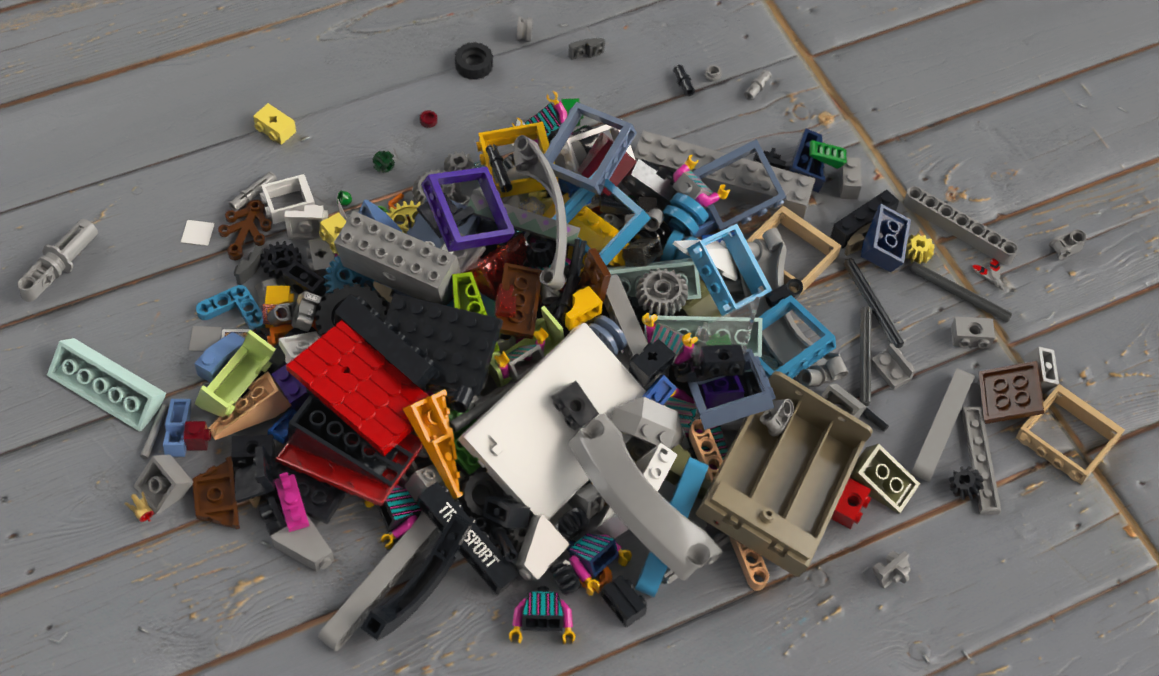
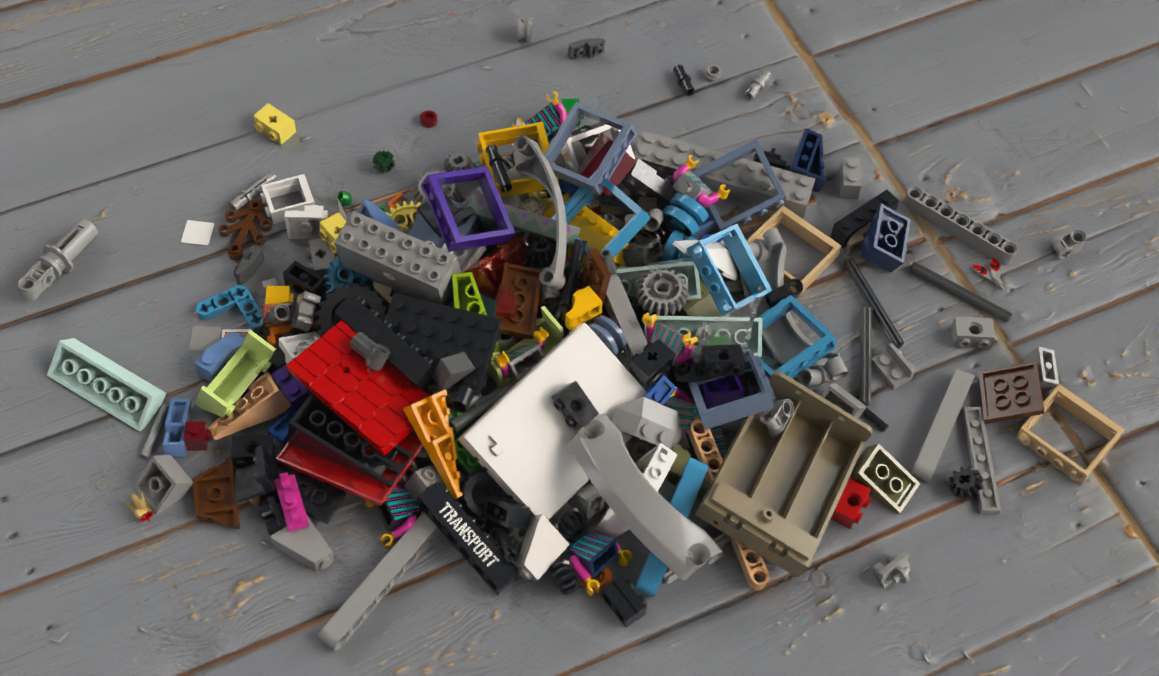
black gear [260,241,302,279] -> none
black arch [361,513,473,641] -> none
black tyre [455,42,493,80] -> none
torso [509,586,575,645] -> none
green slope [810,140,847,169] -> none
light yellow gear [905,233,935,264] -> none
none -> dark grey piece [350,332,391,371]
none -> dark grey slope [432,352,476,391]
none -> dark grey cone [599,249,617,275]

